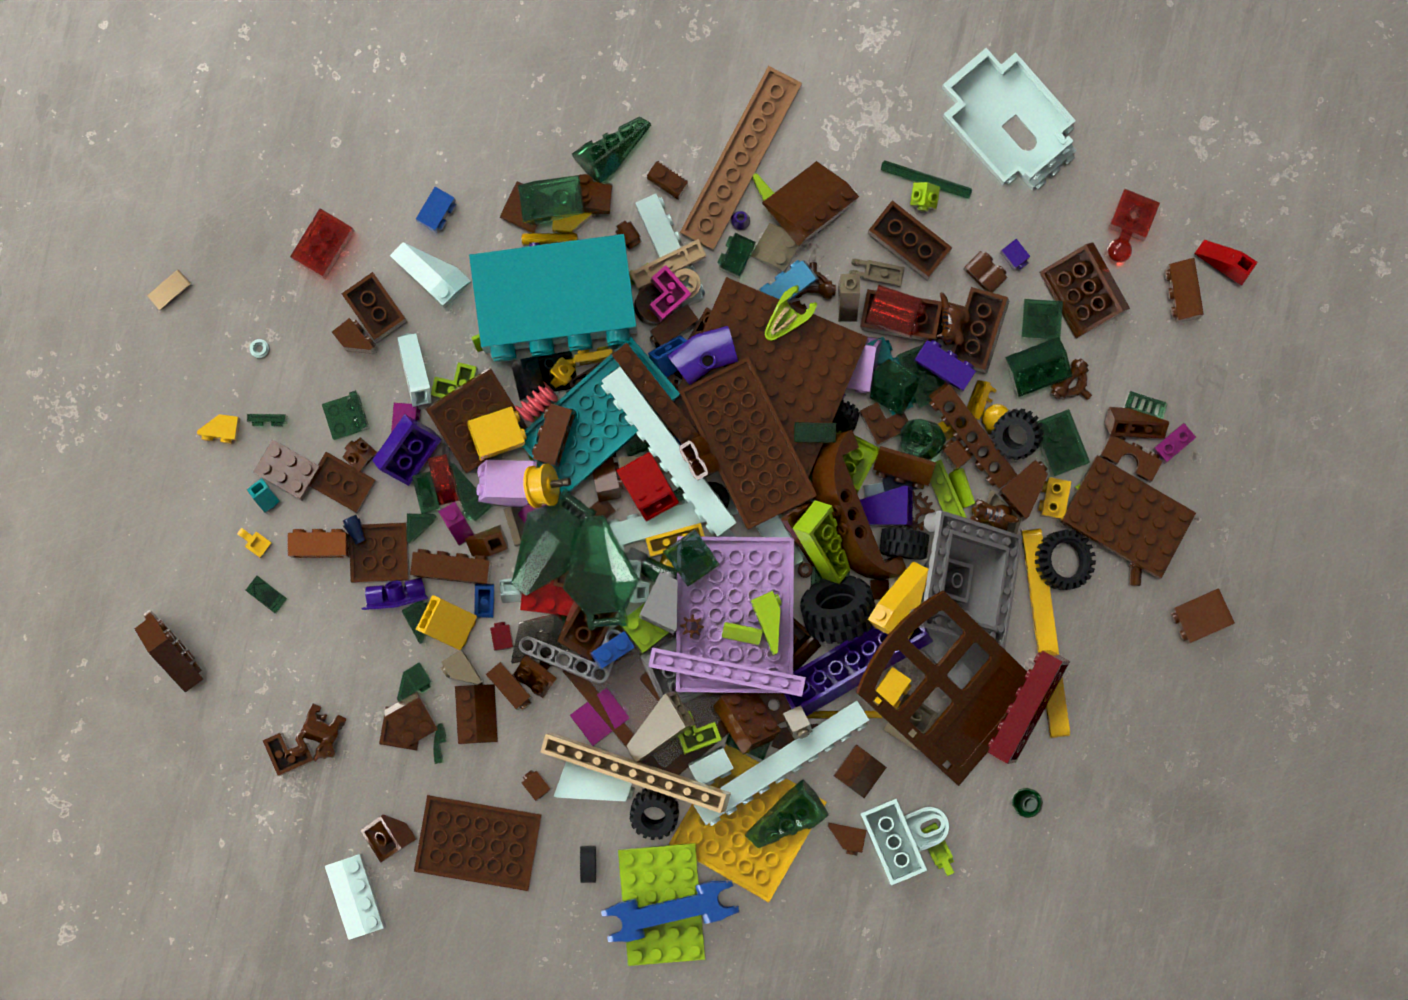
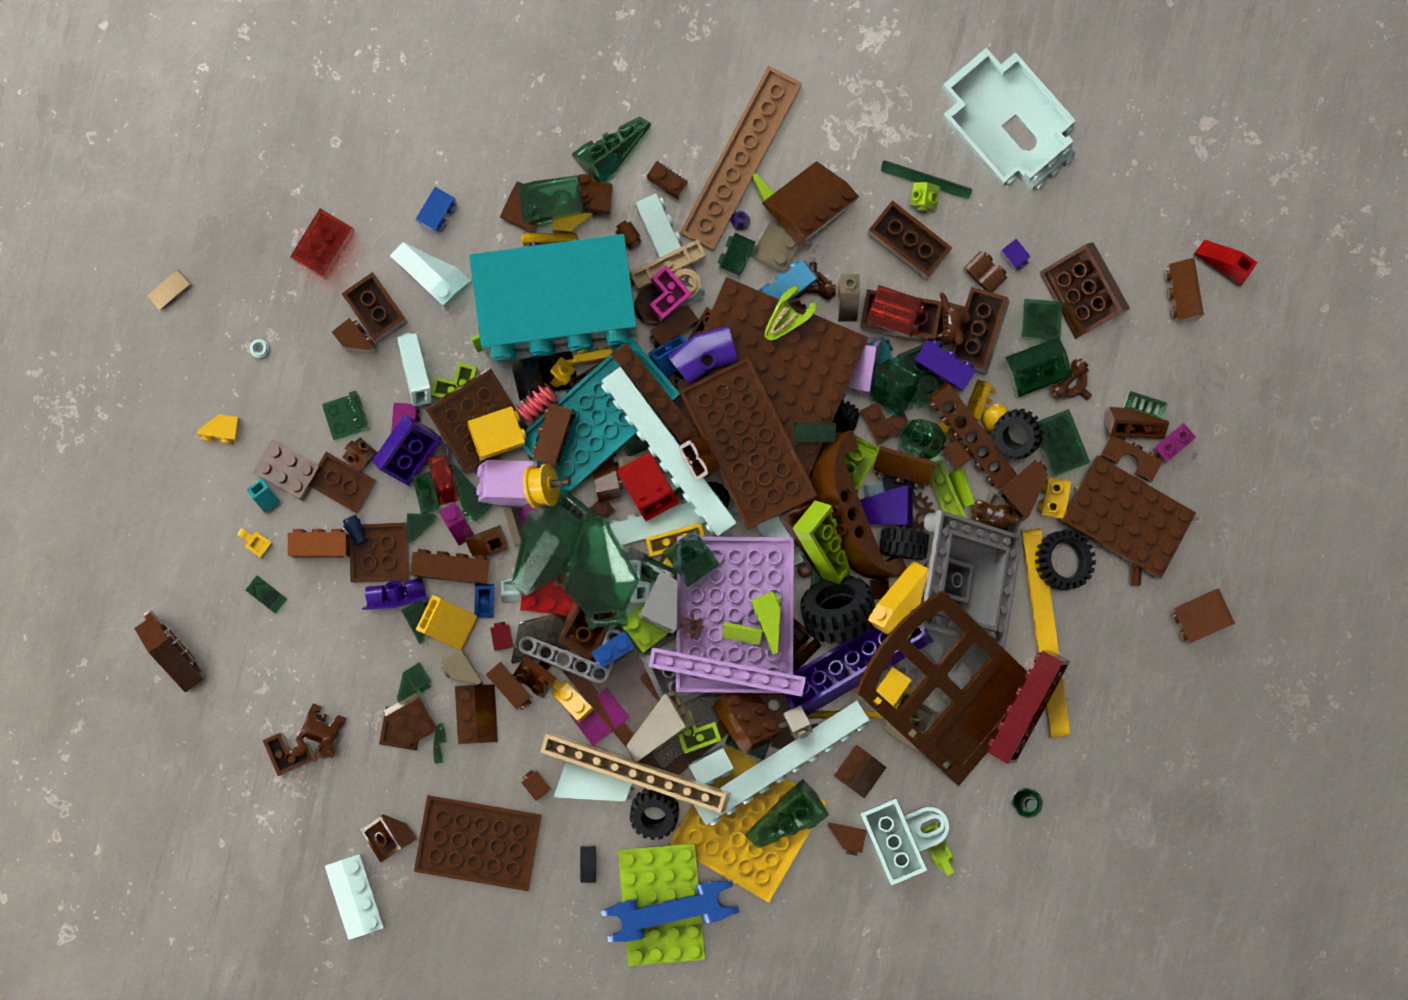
clear green plate [247,414,288,427] -> none
dark tan hinge [849,259,905,287] -> none
clear red brick [1108,189,1160,263] -> none
none -> yellow hinge [552,679,594,723]

